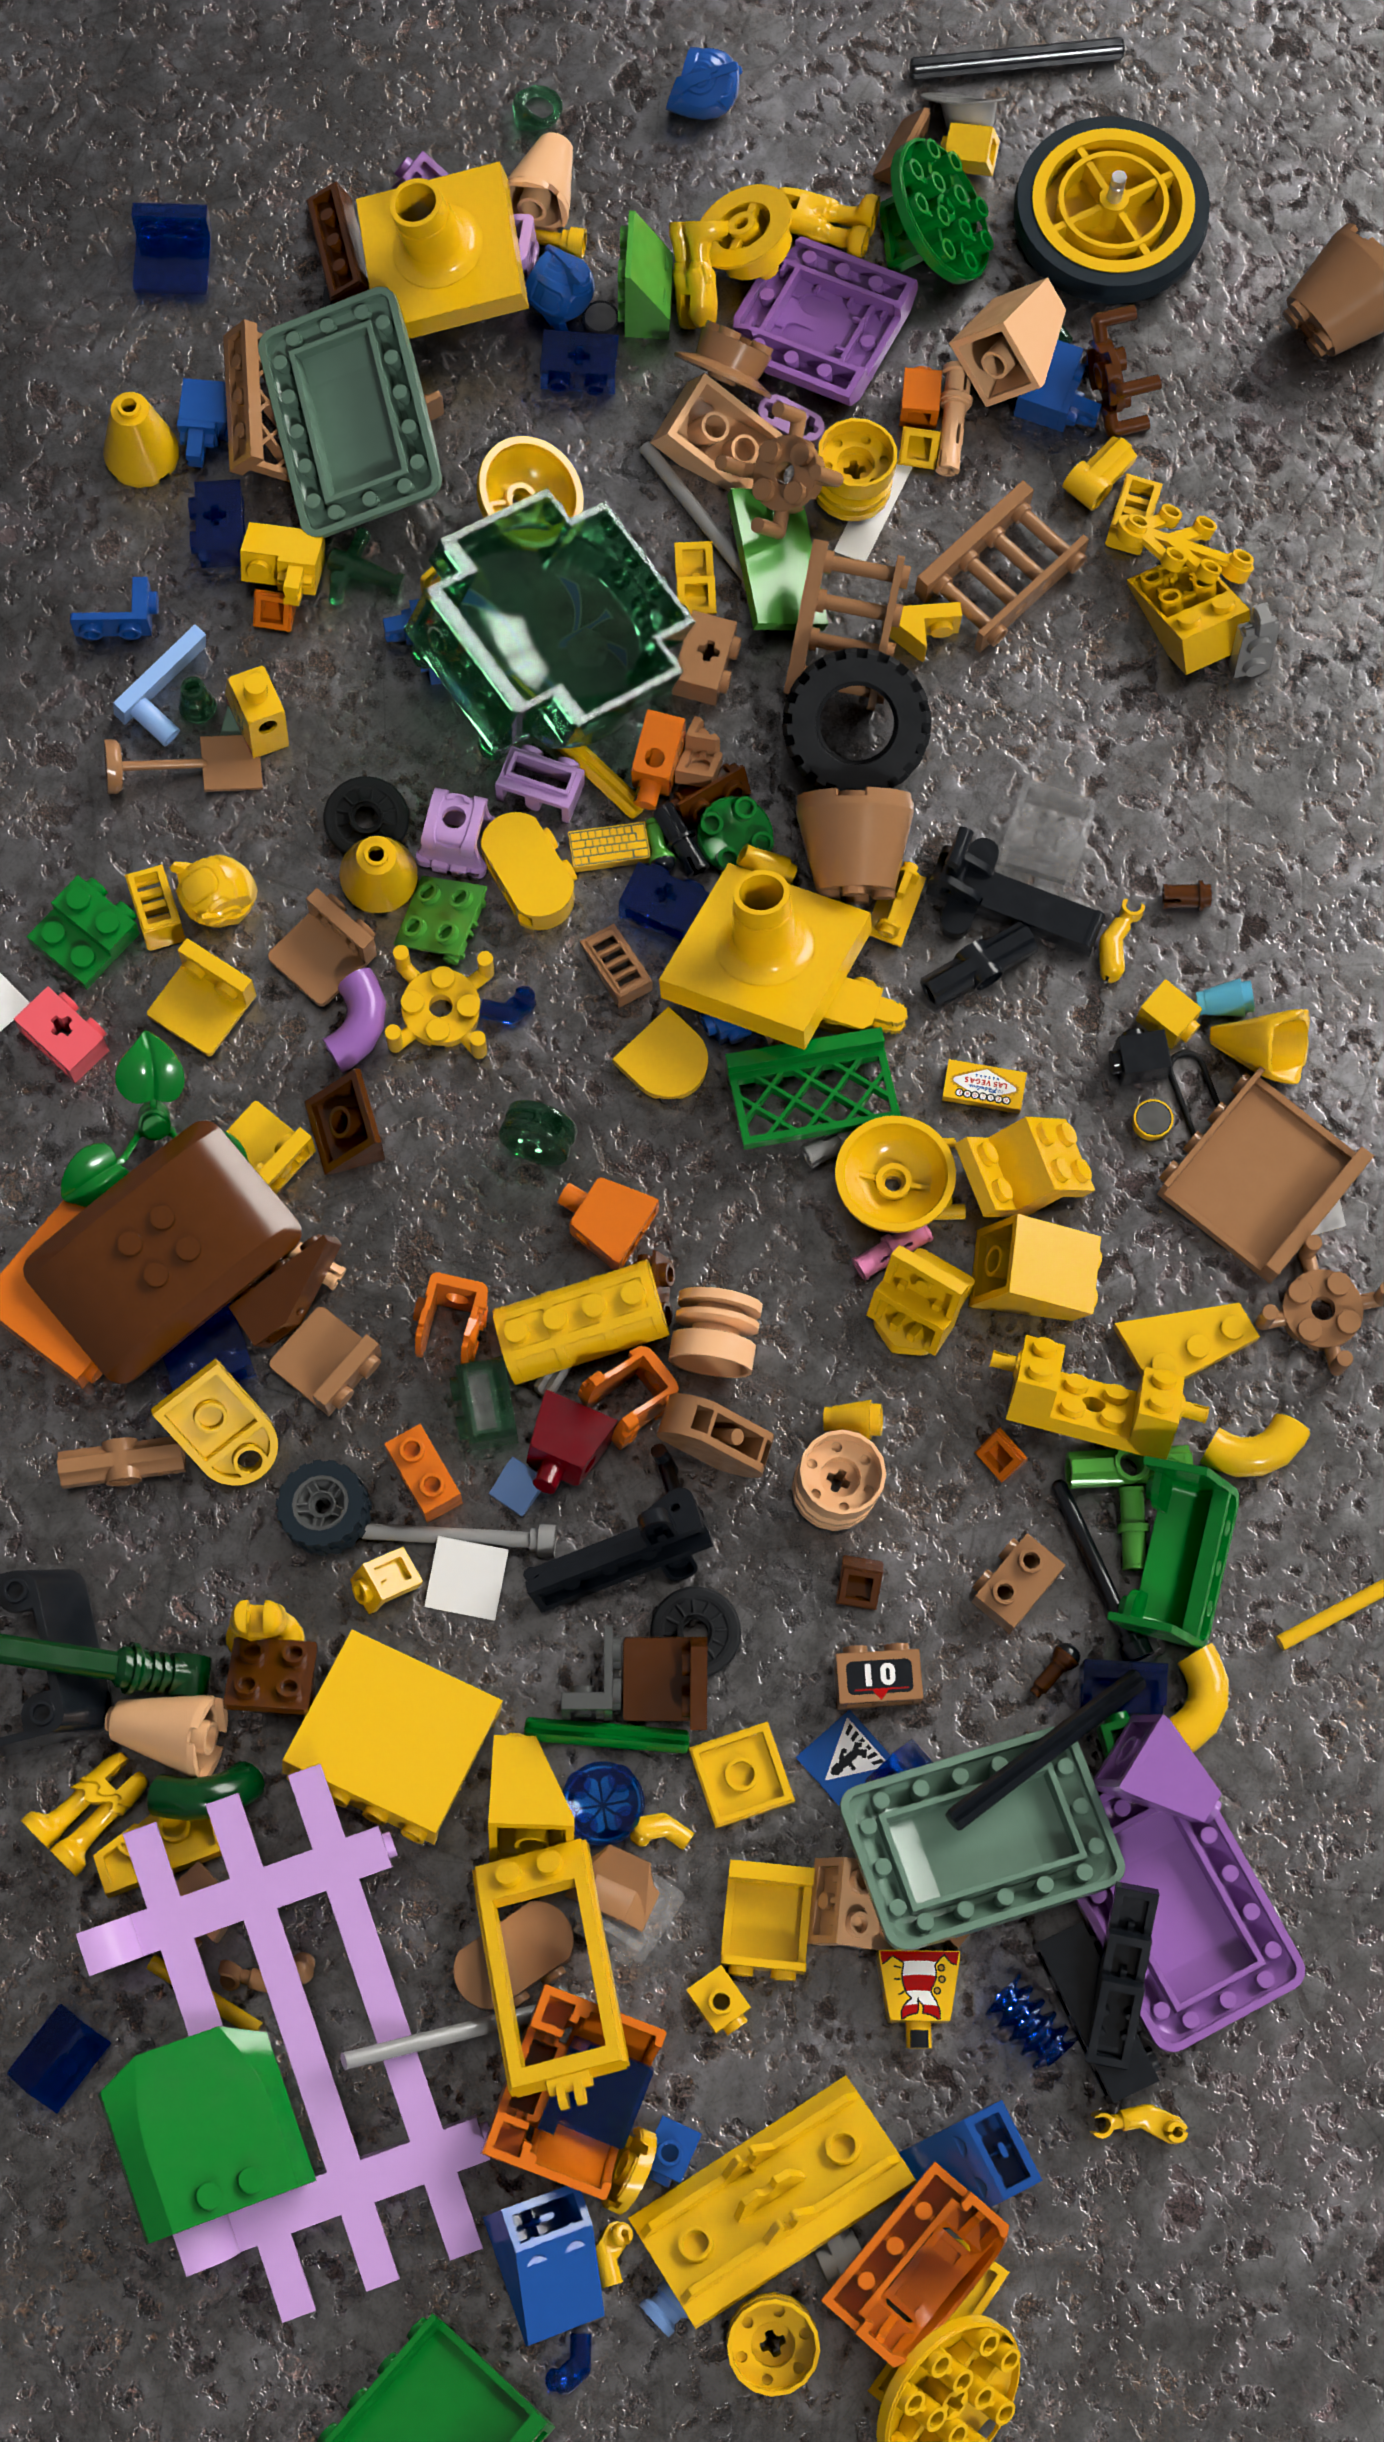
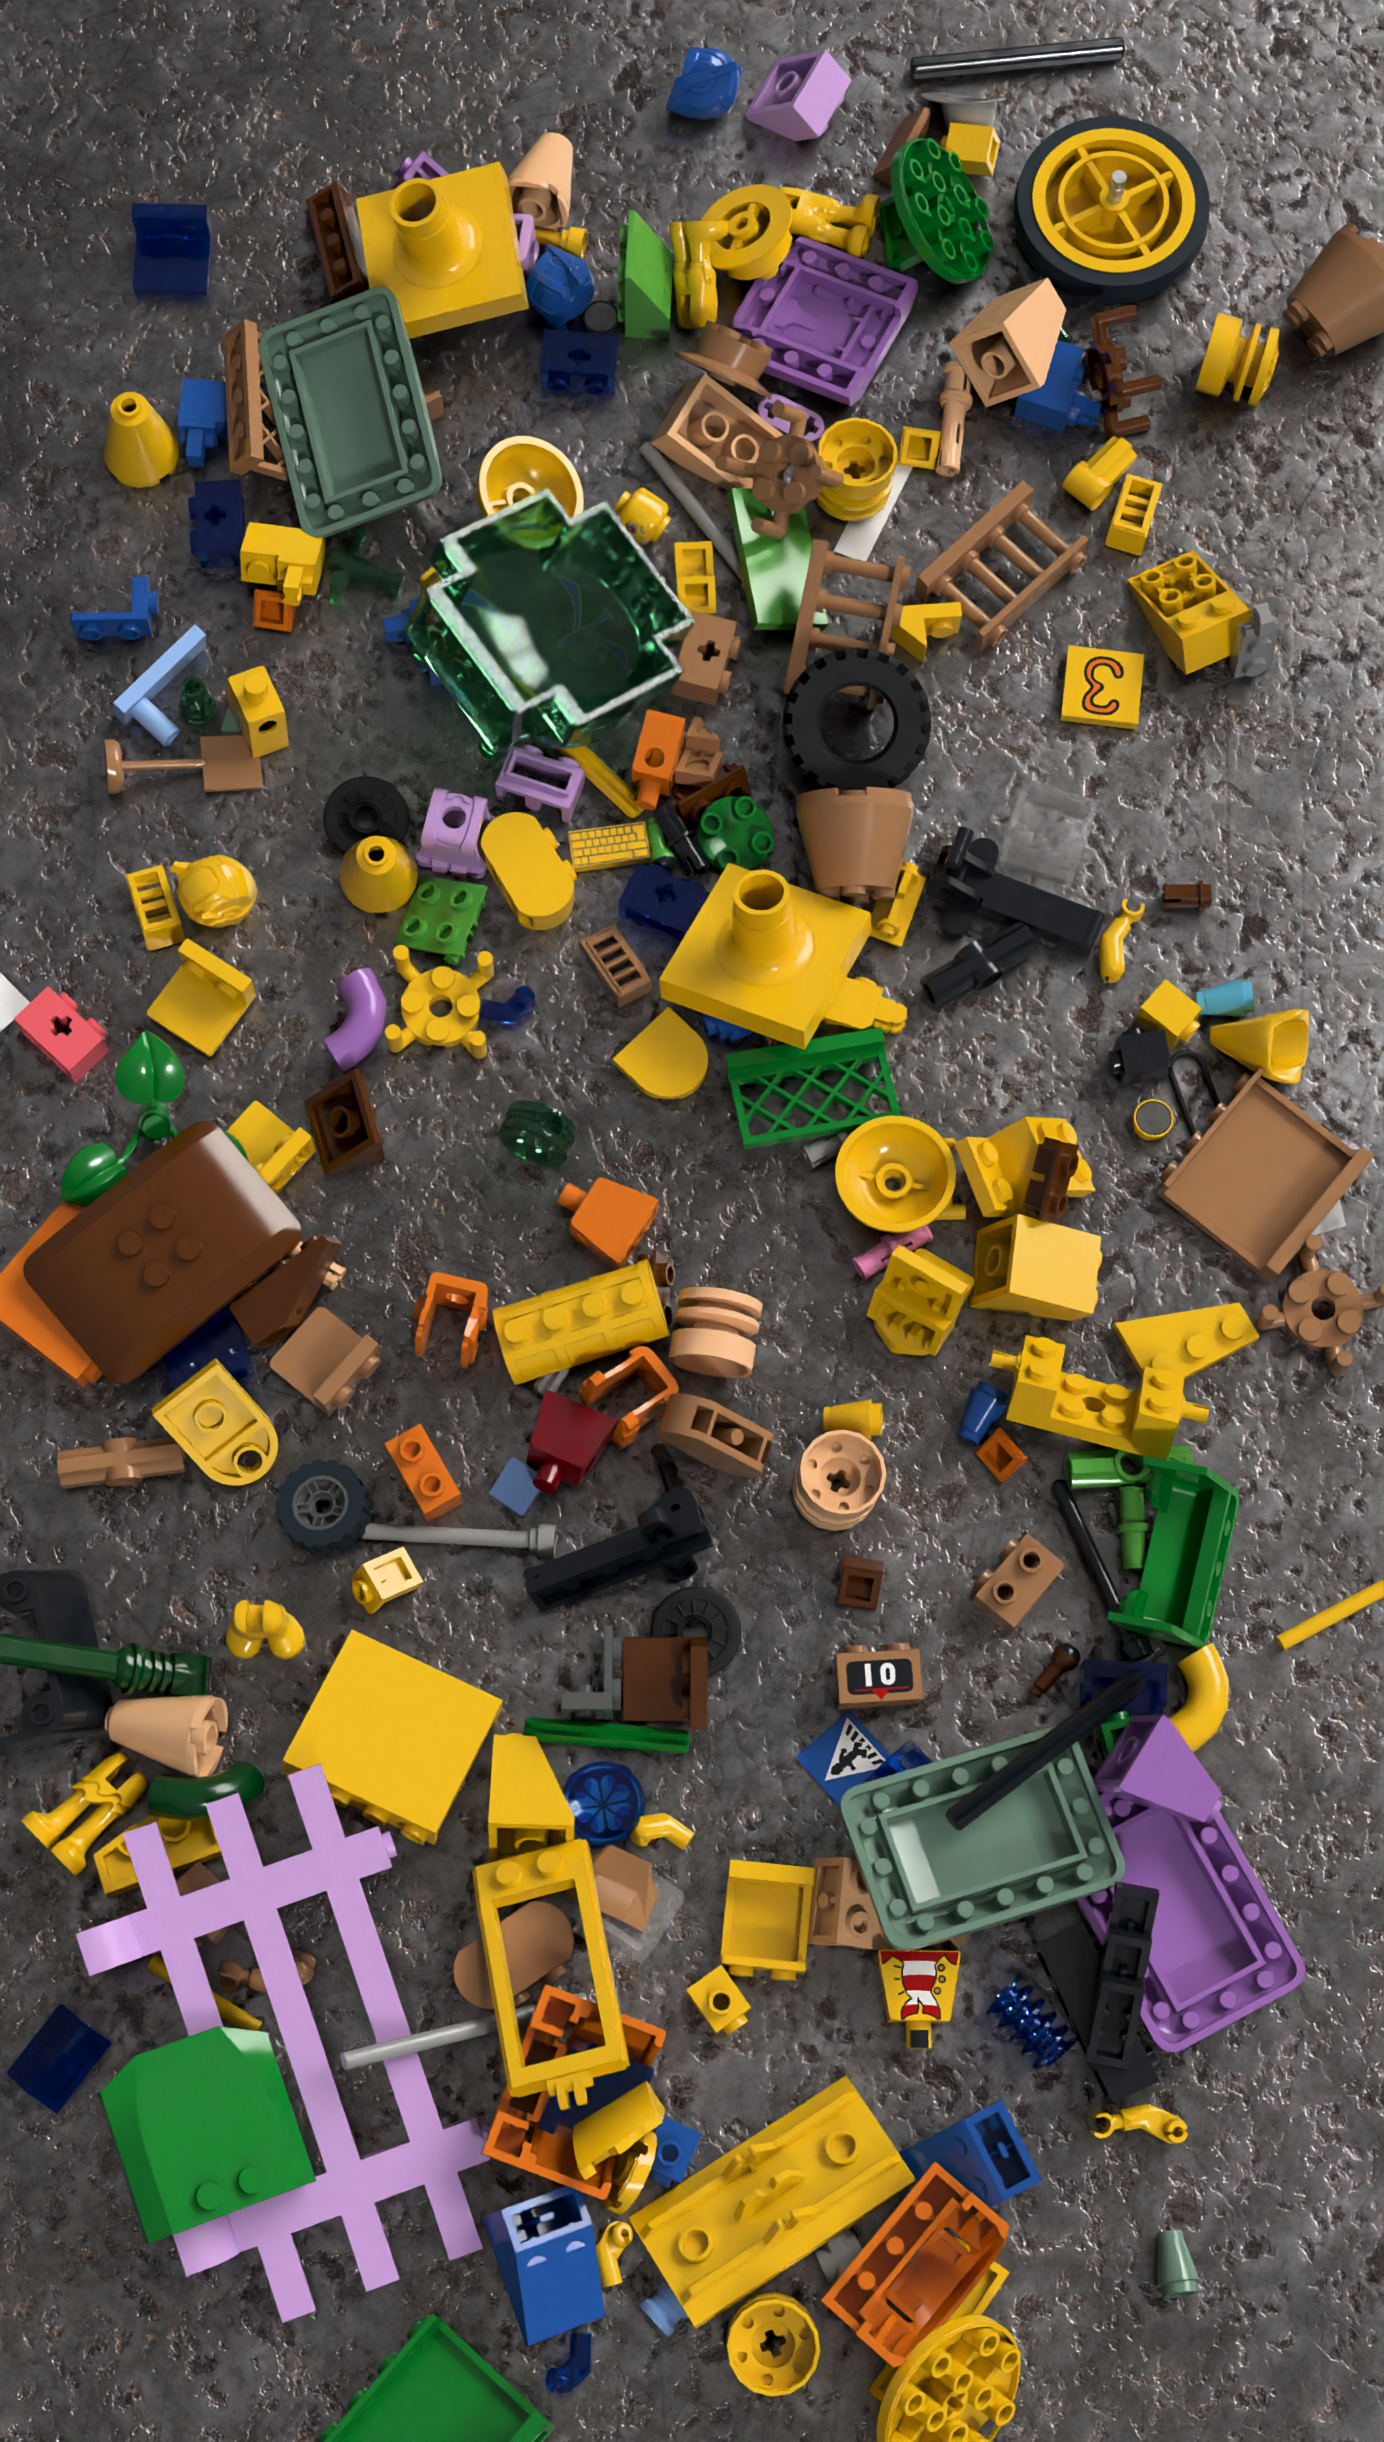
green plate [27,875,140,990] -> none
reddish brown bracket [223,1637,318,1715] -> none
medium nougat bracket [268,888,377,1006] -> none
white sticker [424,1536,509,1621] -> none
clear green window [449,1355,519,1452] -> none
clear green piece [512,85,563,131] -> none
yellow tile [688,1721,795,1829] -> none
yellow cone [736,844,797,884] -> none
orange brick [899,366,942,429] -> none
tile [942,1059,1027,1114] -> none
yellow plant [1116,504,1254,584] -> none
yellow cylinder [1199,1413,1310,1477] -> none
none -> yellow slope [572,2080,665,2180]
none -> yellow head [613,487,672,545]
none -> lavender slope [745,49,852,141]
none -> blue cone [957,1381,1008,1444]
none -> reddish brown hinge [1022,1137,1079,1223]
none -> yellow tile [1060,645,1144,730]
none -> sand green cone [1156,2230,1200,2298]
none -> yellow wheel [1195,312,1280,407]

